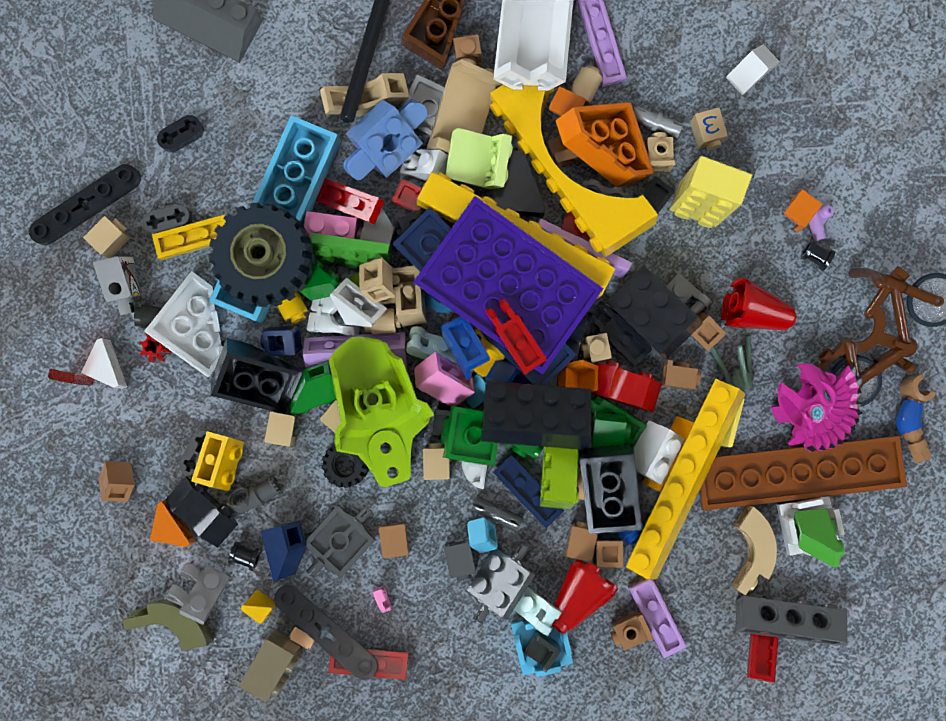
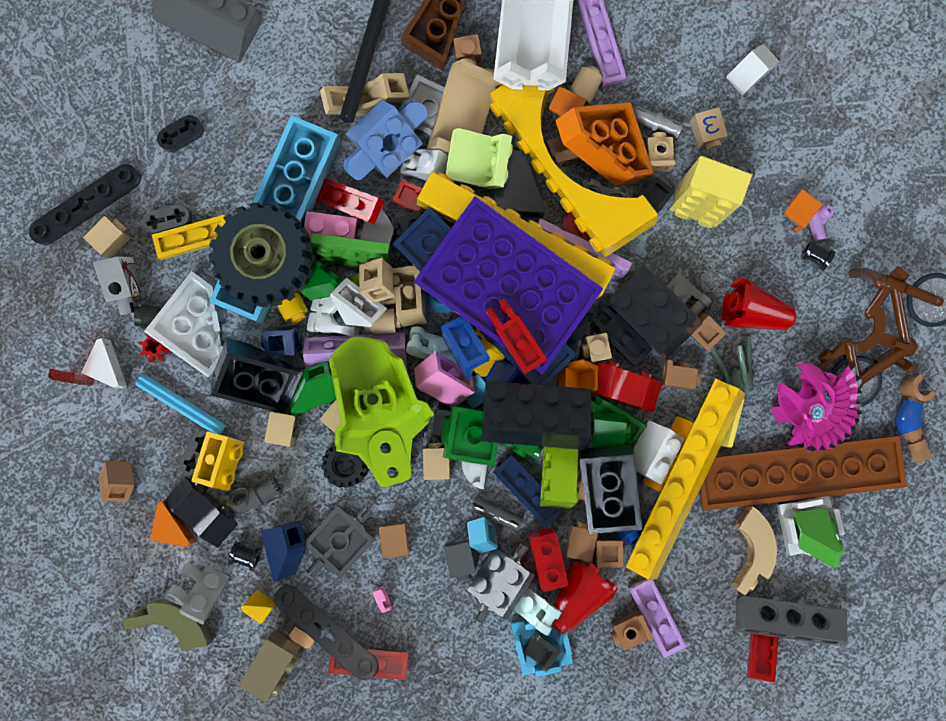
none -> medium azure axle [135,374,226,435]
none -> red panel [527,527,568,592]

